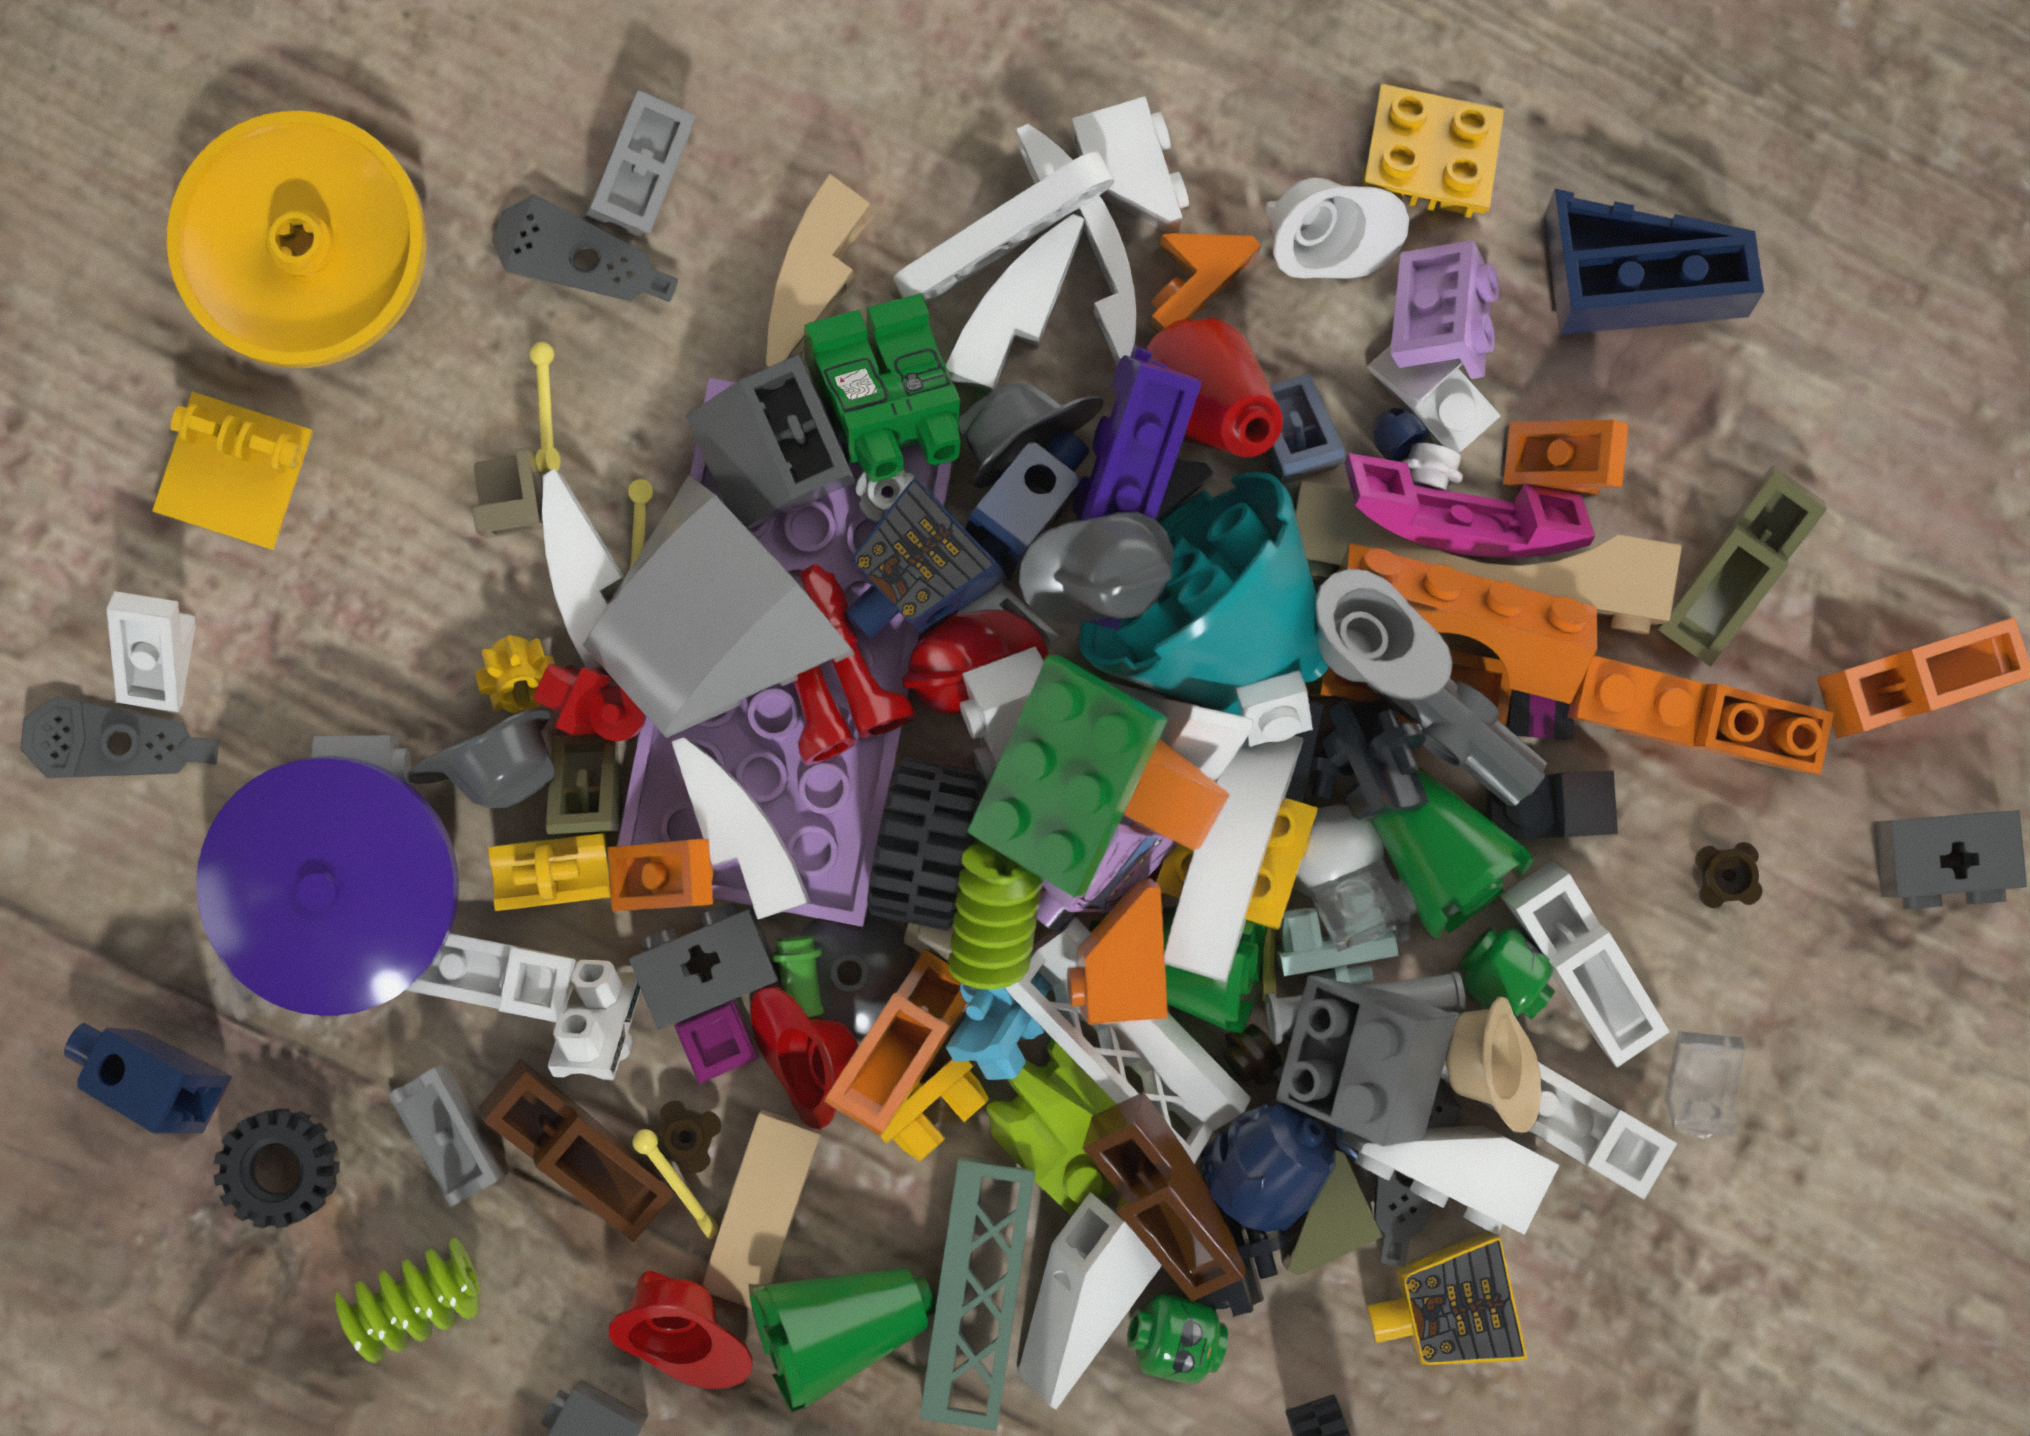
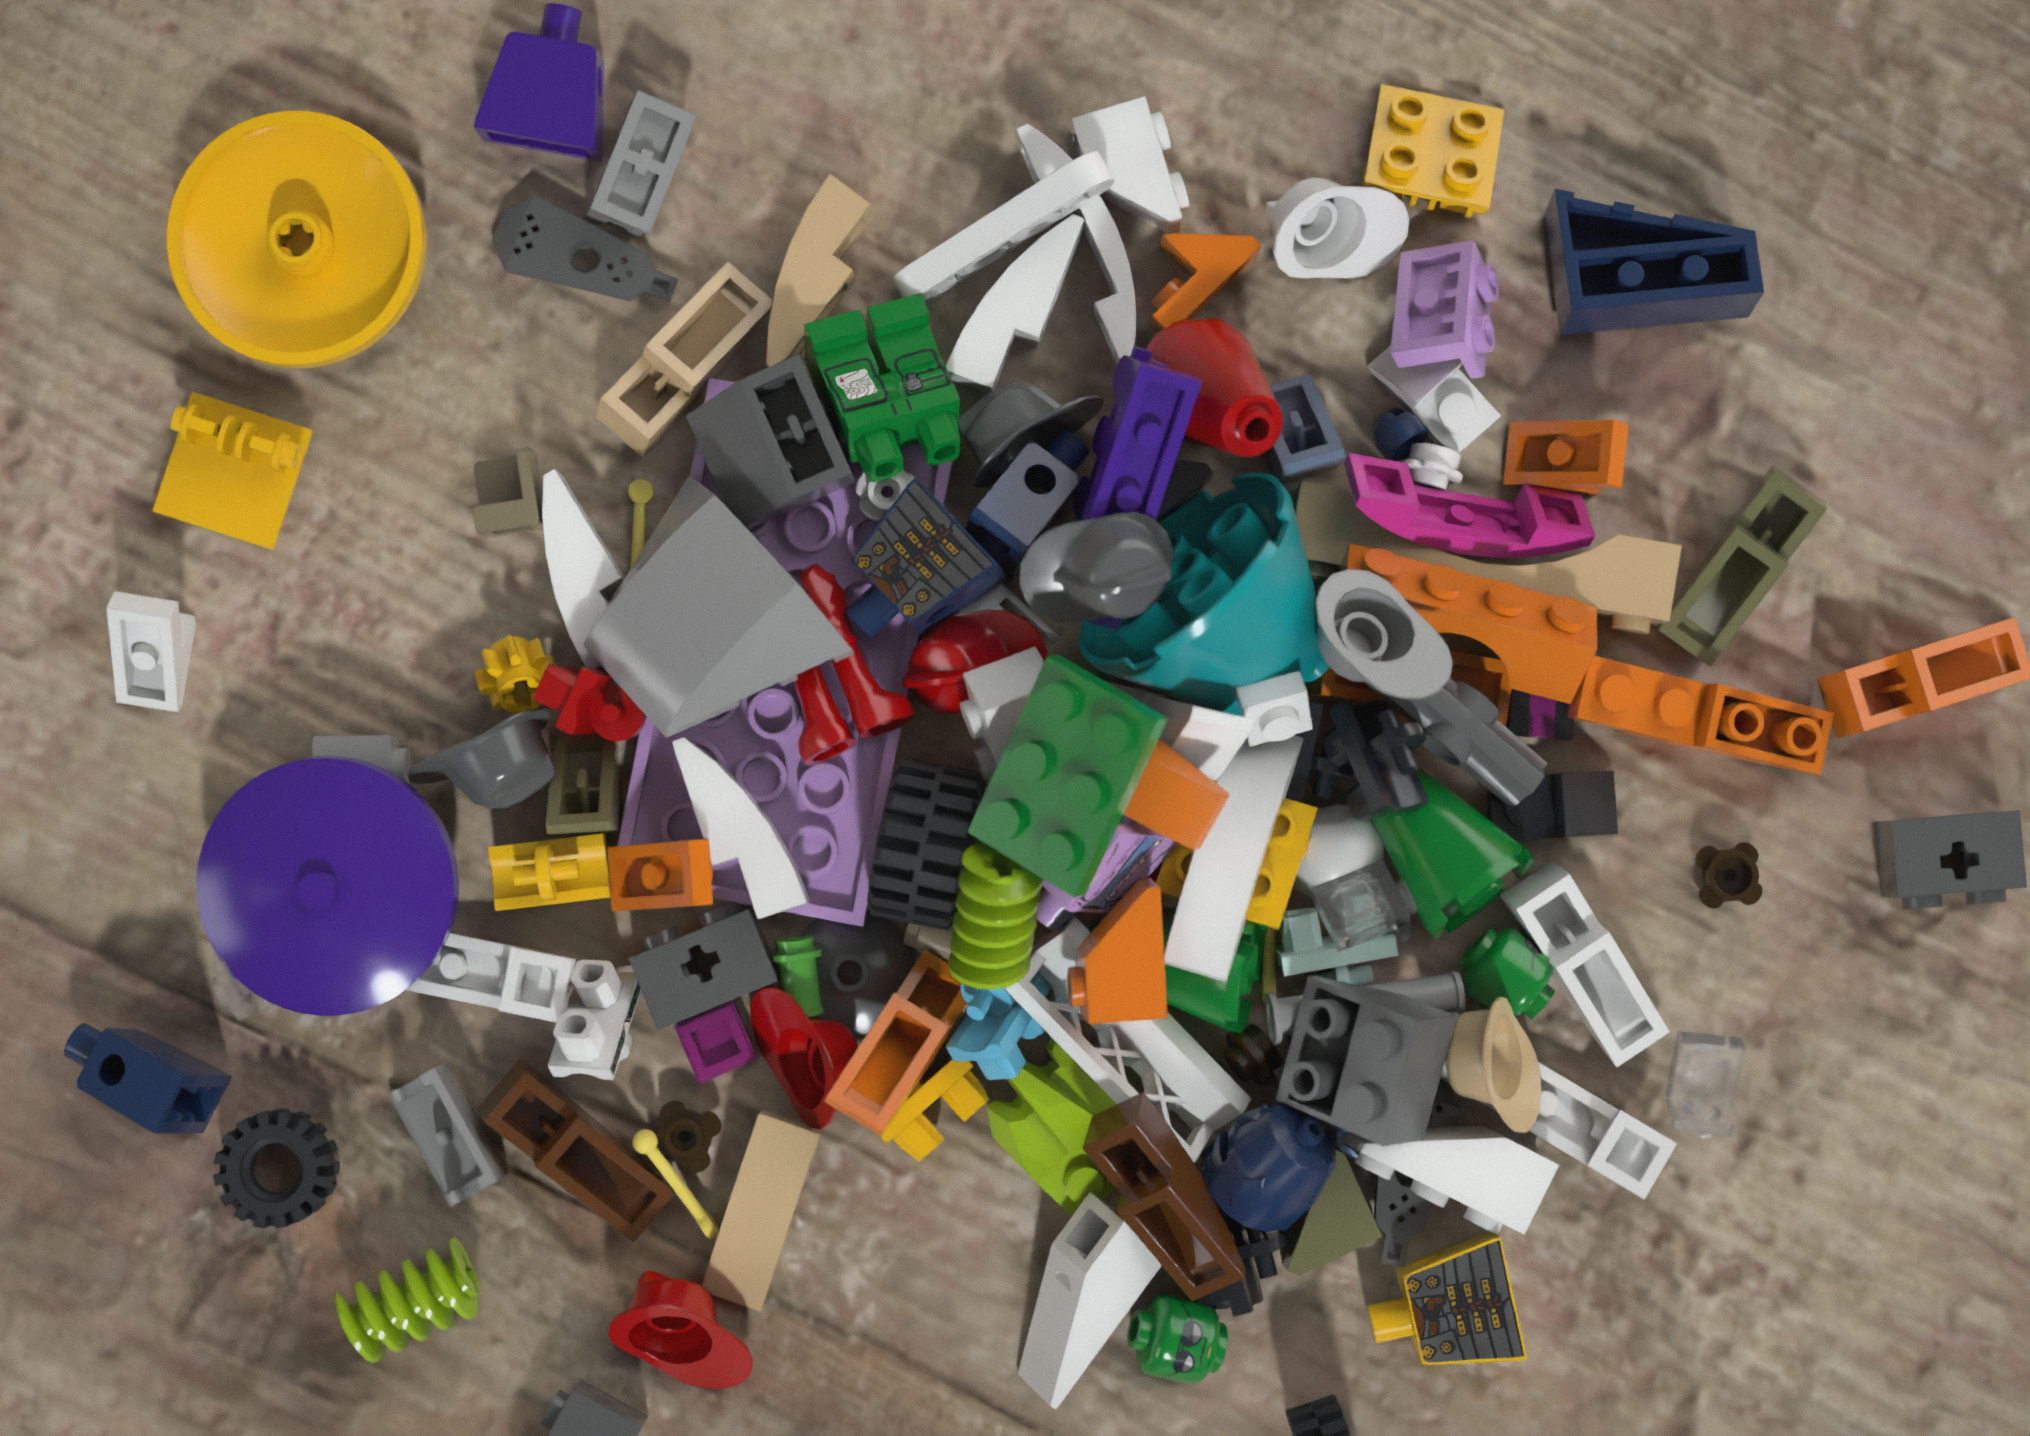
dark grey piece [20,696,220,778] -> none
light yellow hinge [529,342,561,474] -> none
green cone [749,1268,936,1413] -> none
sand green fence [919,1155,1036,1431] -> none
none -> dark purple torso [474,3,604,162]
none -> tan slope [596,262,773,458]

